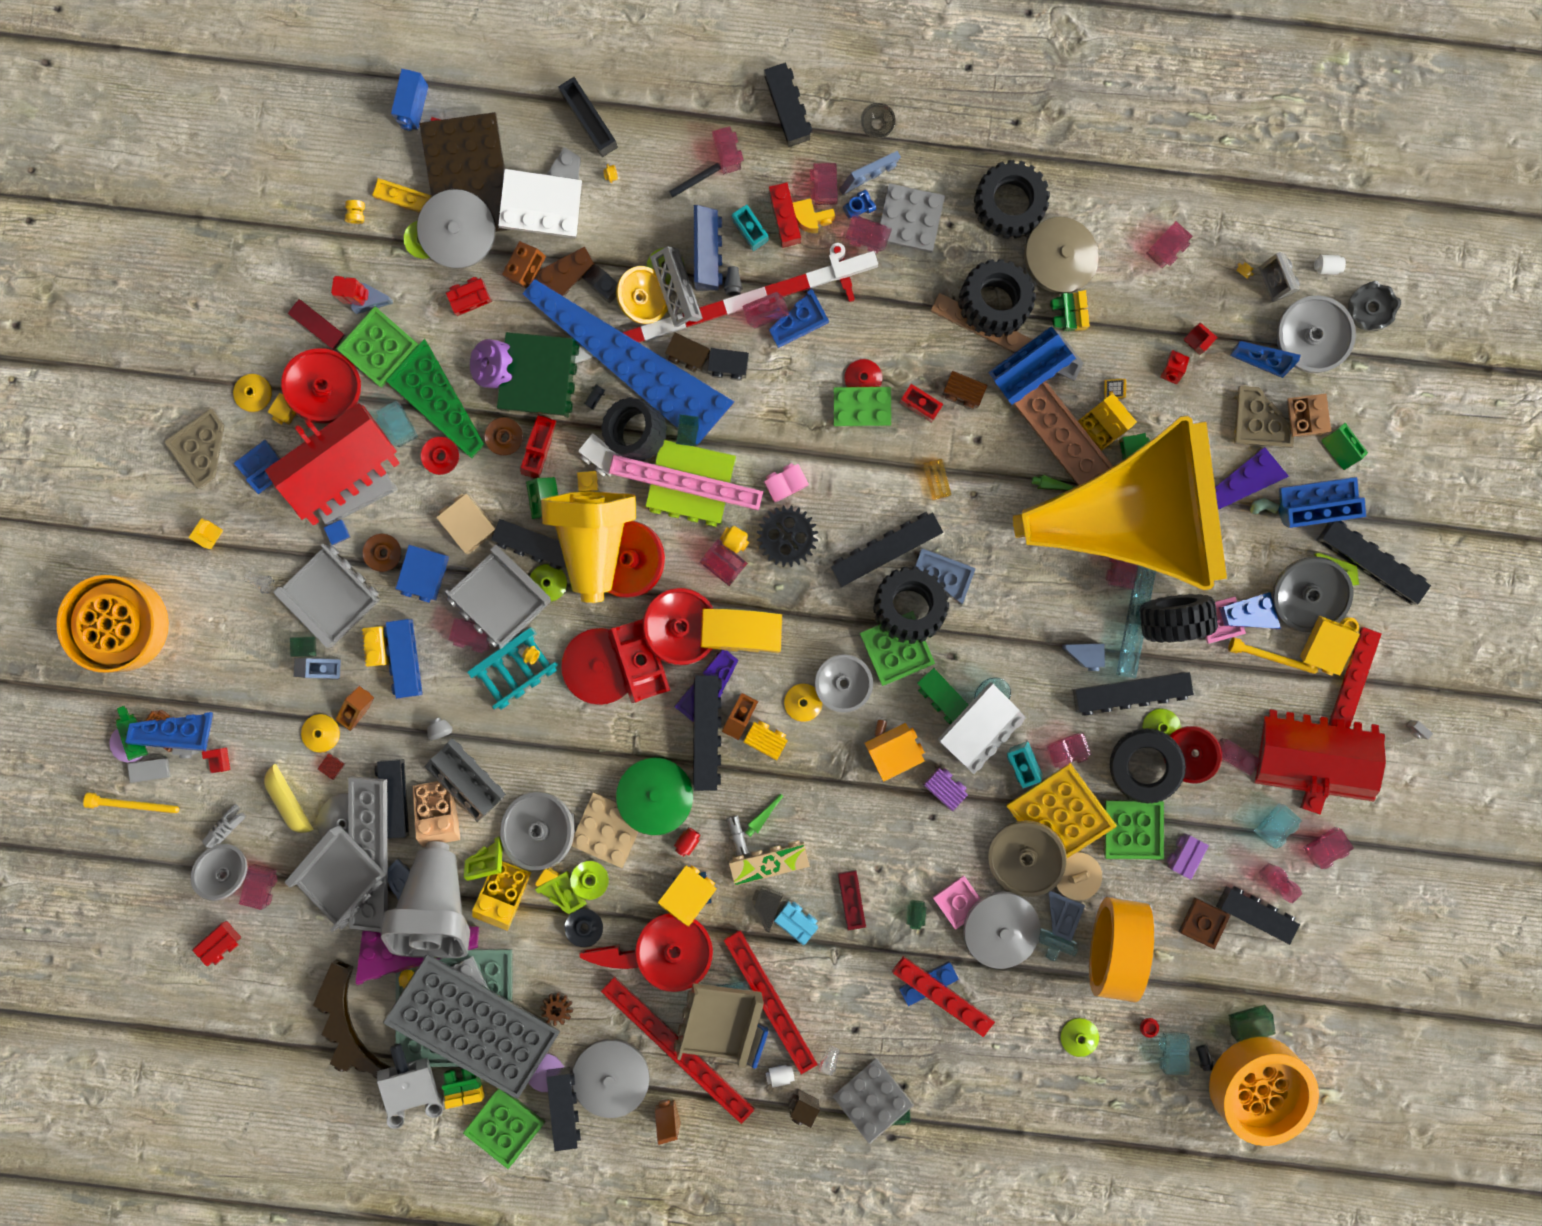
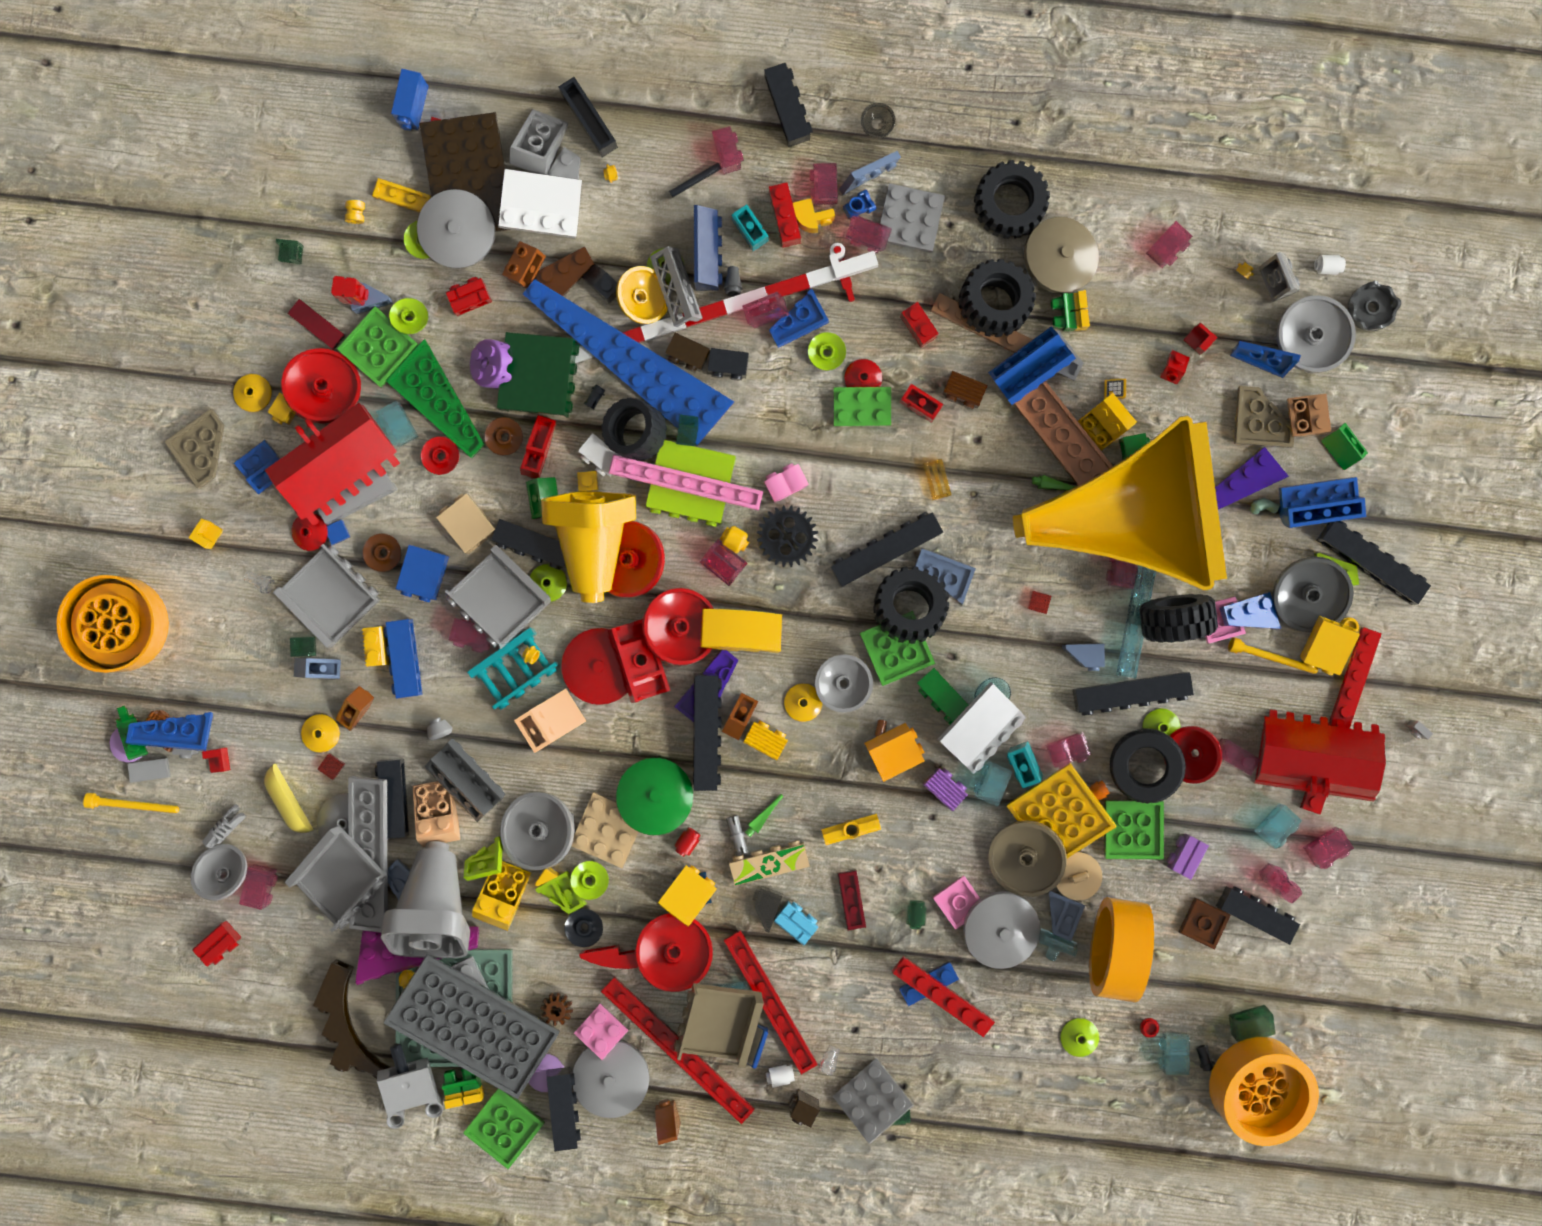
none -> clear green panel [275,239,304,264]
none -> red dish [291,513,328,551]
none -> lime dish [389,298,428,334]
none -> light grey slope [510,109,568,175]
none -> light nougat slope [514,689,586,753]
none -> bright pink plate [574,1004,629,1060]
none -> lime dish [808,332,846,371]
none -> yellow piece [821,813,881,845]
none -> red brick [900,302,939,348]
none -> clear light blue brick [973,761,1013,806]
none -> clear red tile [1027,591,1052,614]
none -> orange cone [1089,780,1110,800]

